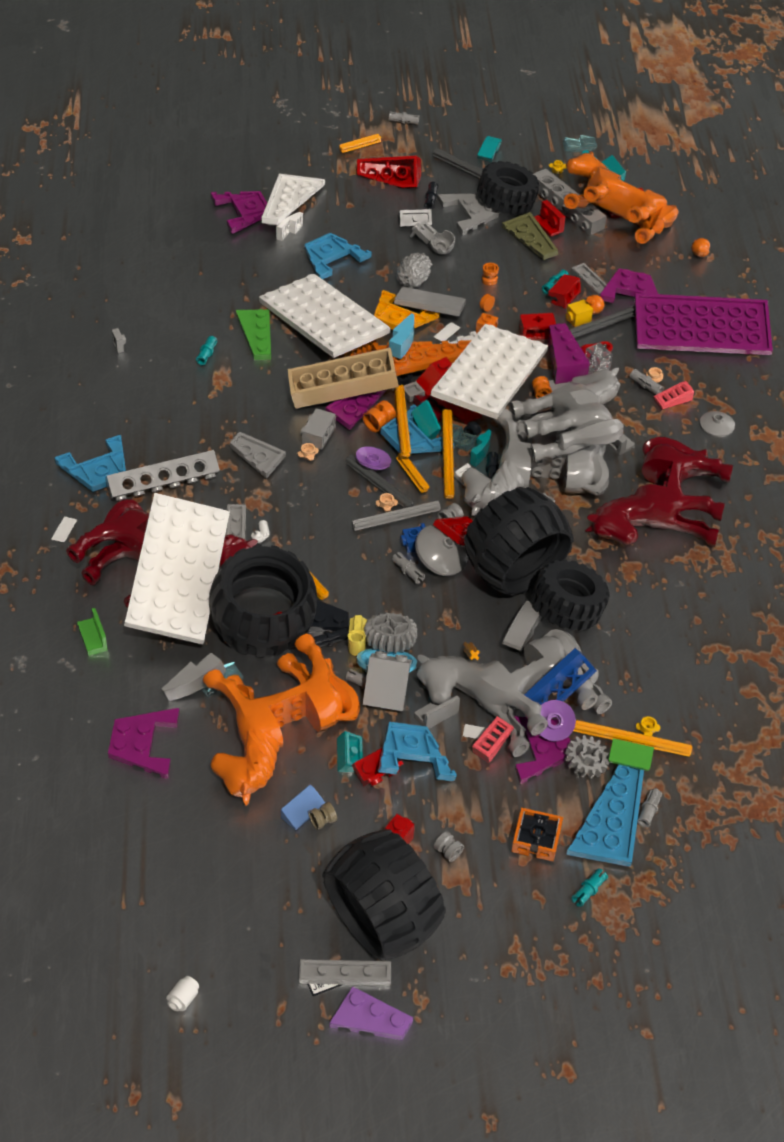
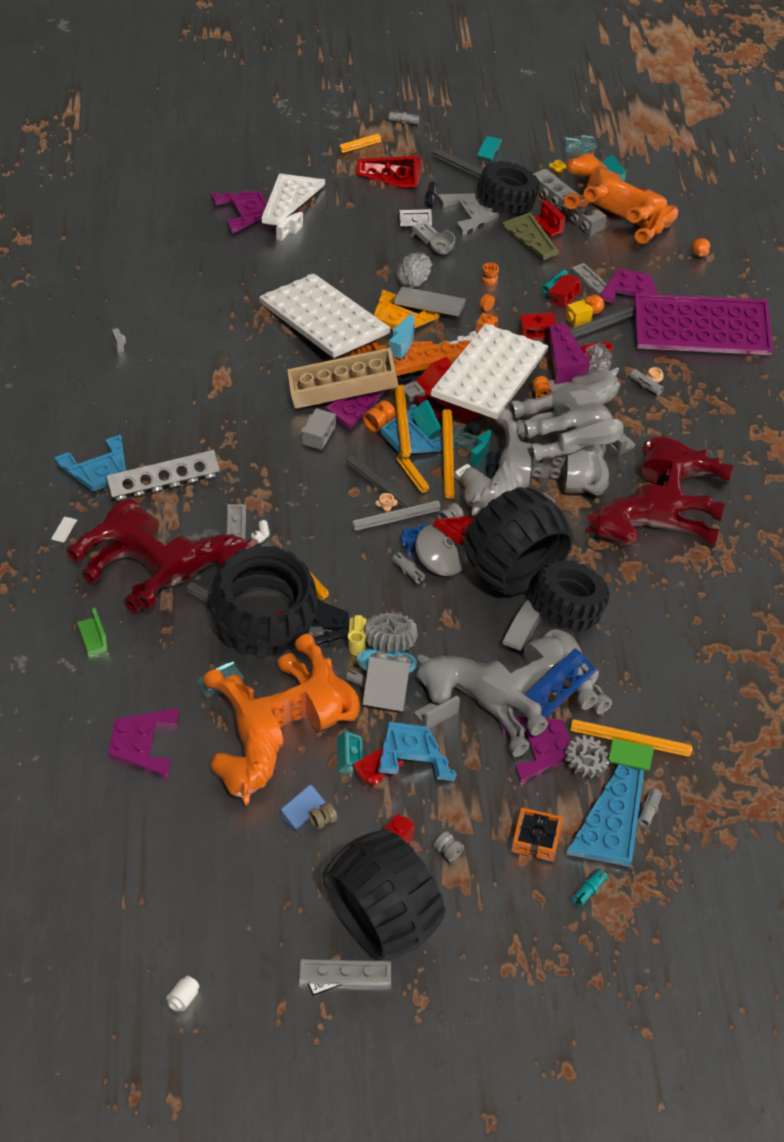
white plate [124,493,230,644] -> none
light grey slope [161,653,226,701] -> none
teal pin [196,336,218,365] -> none
light grey wing [230,432,286,479] -> none
bright green wing [236,309,271,360] -> none
light nougat plate [298,443,319,461] -> none
dark azure wing [304,233,372,279] -> none
medium lavender wing [330,986,413,1040] -> none
medium lavender dish [356,447,391,470] -> none
white sticker [434,322,461,341] -> none
light orange axle [463,642,480,660] -> none
white sticker [463,724,500,741] -> none
coral slope [472,716,514,763] -> none
medium lavender dish [540,700,576,741] -> none
yellow plate [636,716,660,736] -> none
coral slope [654,381,694,410] -> none
light grey dish [700,411,735,437] -> none

